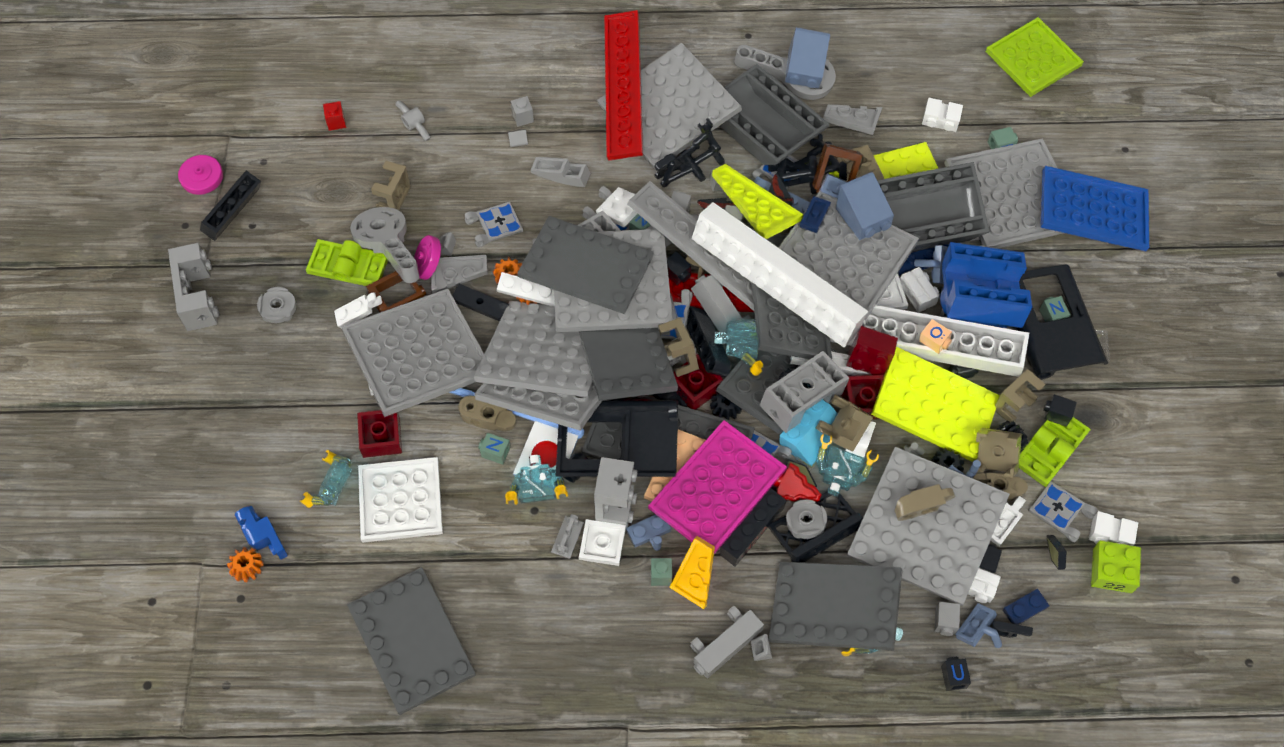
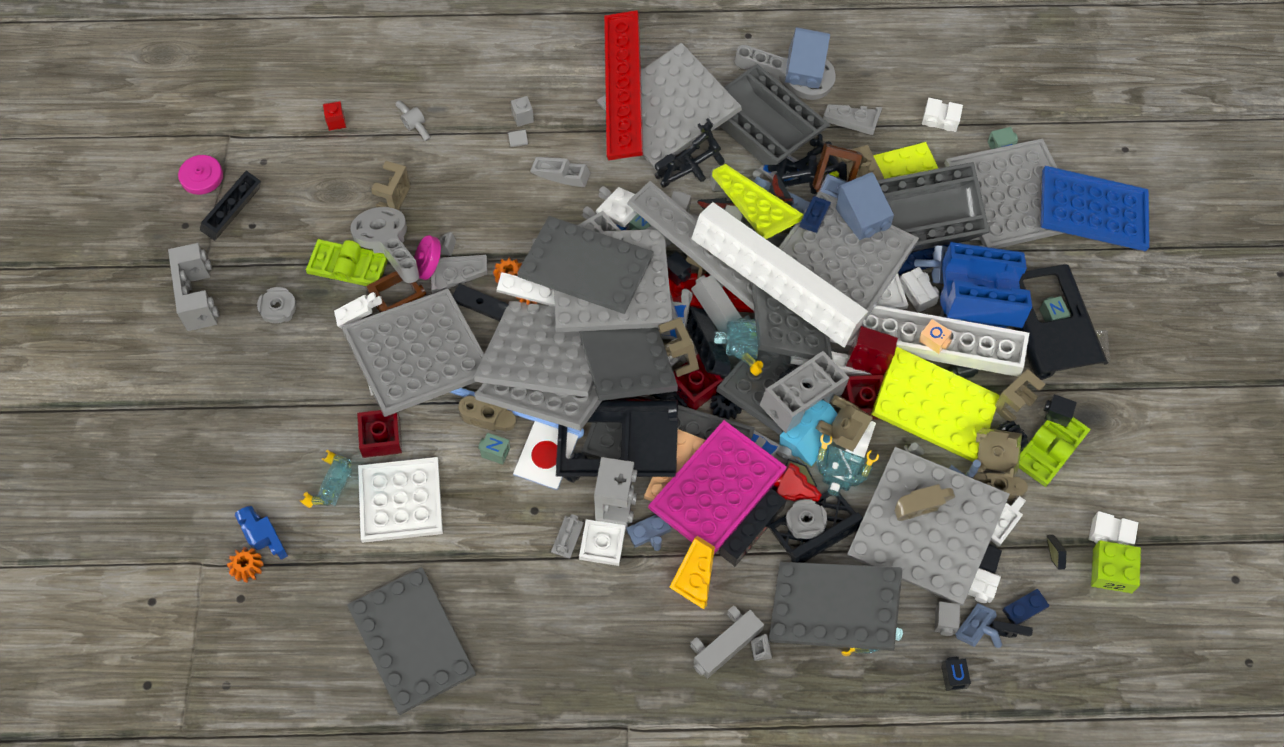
light grey flag [465,202,523,247] -> none
clear light blue torso [505,455,568,505] -> none
sand green brick [651,558,672,586] -> none
black gear [931,448,964,473] -> none
lime plate [985,17,1084,97] -> none
light grey flag [1029,482,1097,542] -> none

